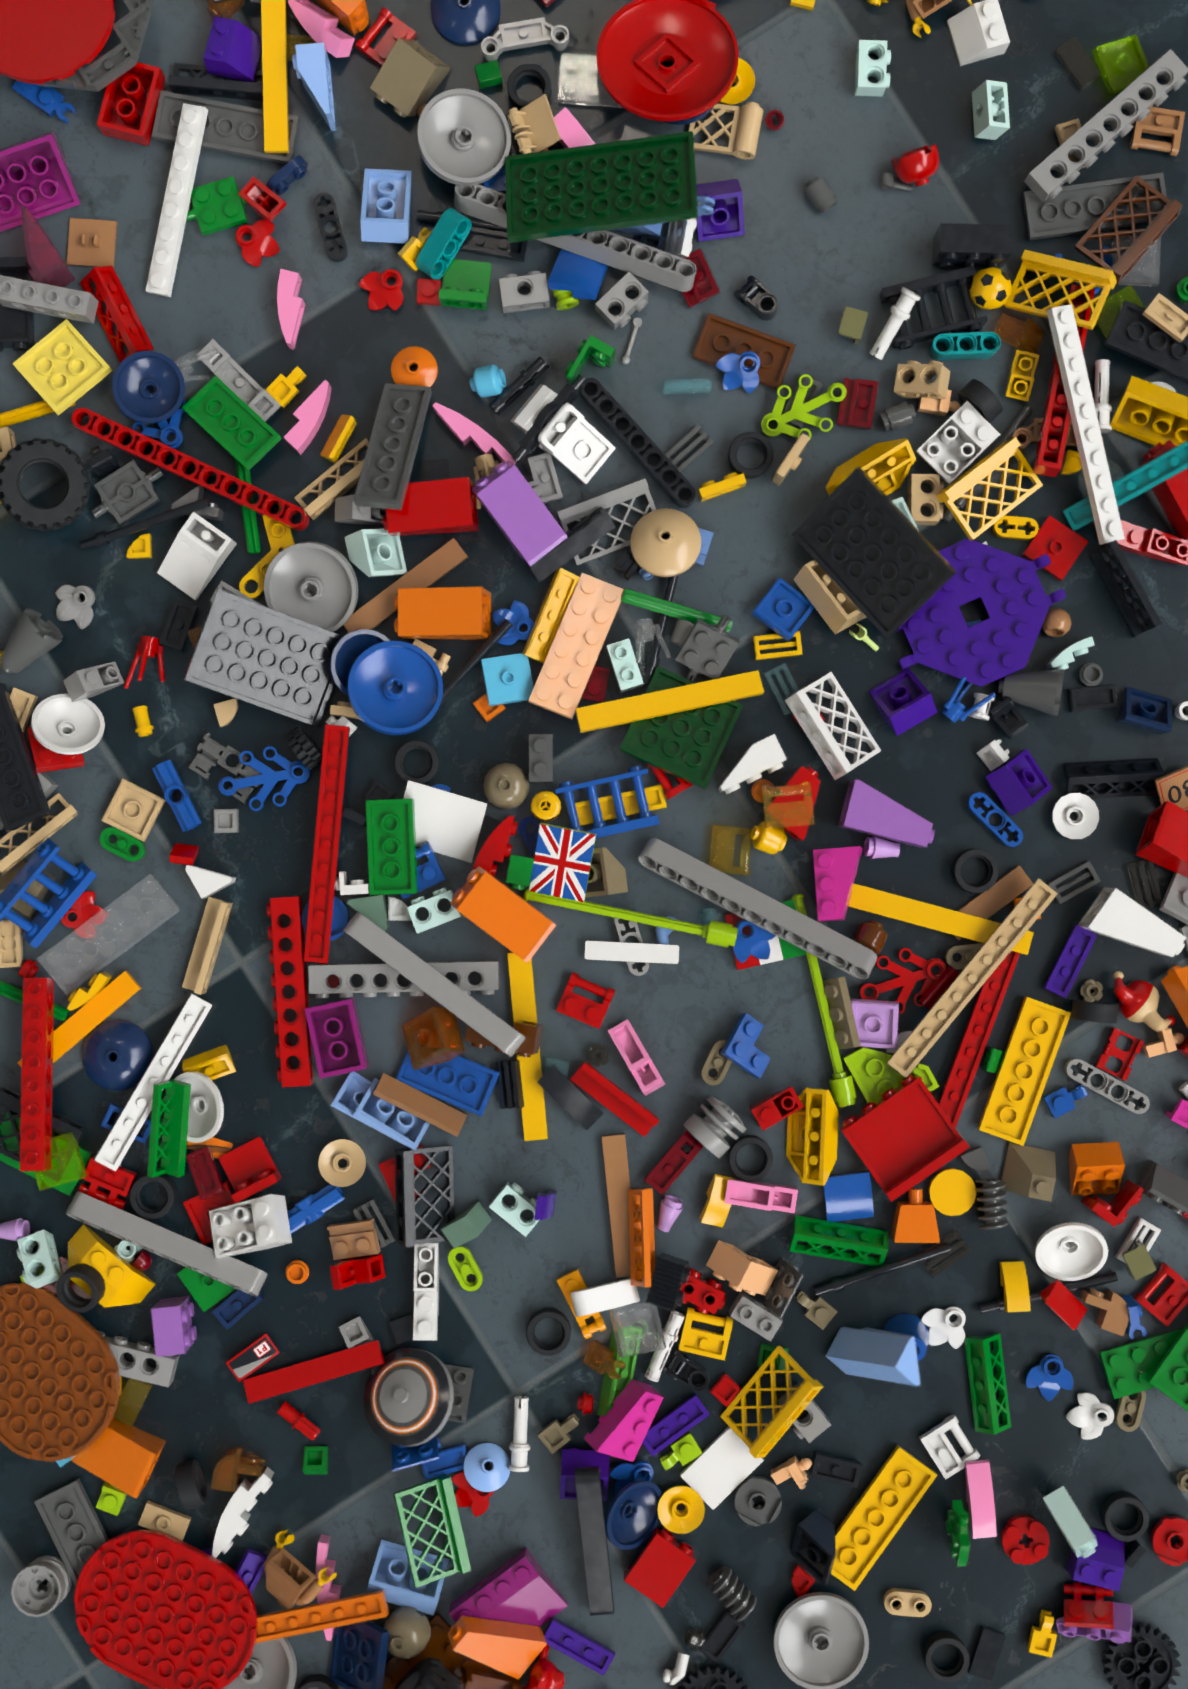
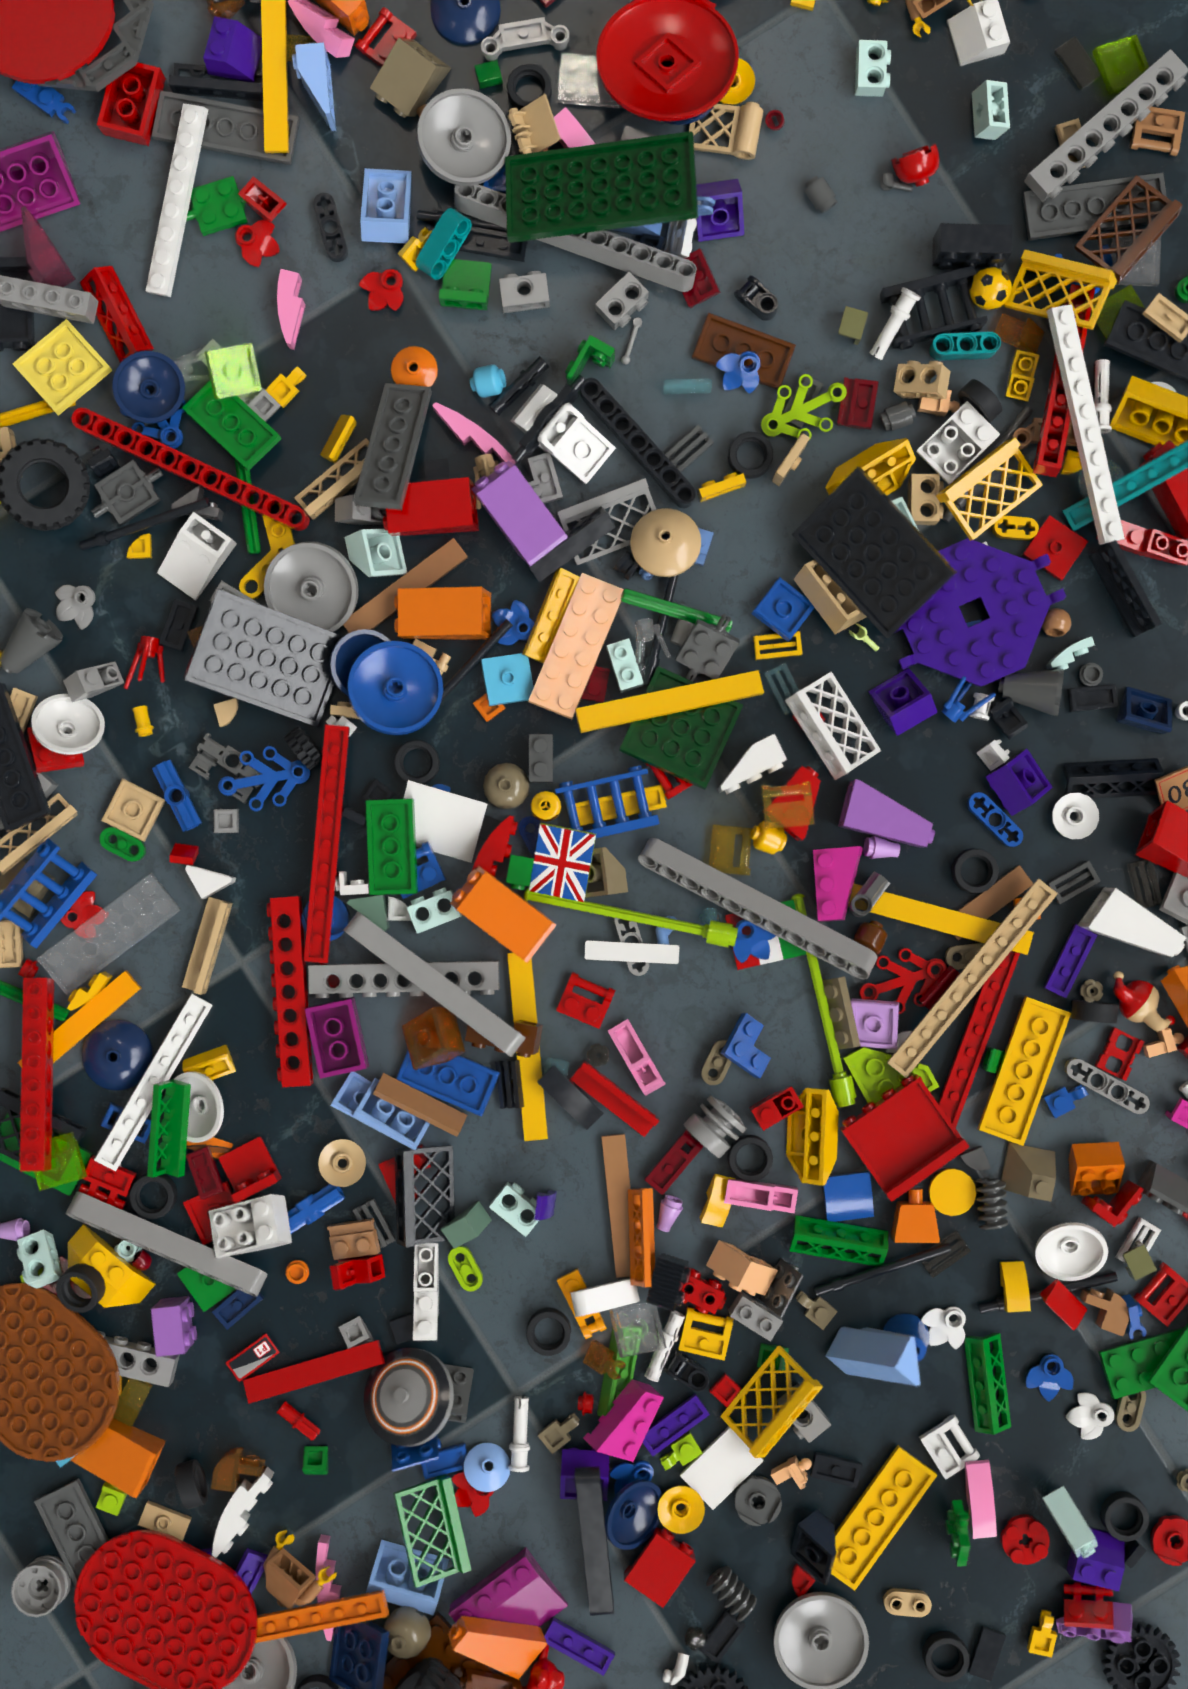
medium nougat piece [67,218,117,268] -> none
dark blue plate [266,155,308,195] -> none
bright pink slope [284,380,332,455] -> none
red plate [417,279,442,306] -> none
blue slope [548,249,608,300] -> none
lime wheel [552,290,579,310] -> none
orange plate [751,779,775,803] -> none
none -> clear neon green tile [204,343,262,399]
none -> dark grey piece [849,871,891,917]

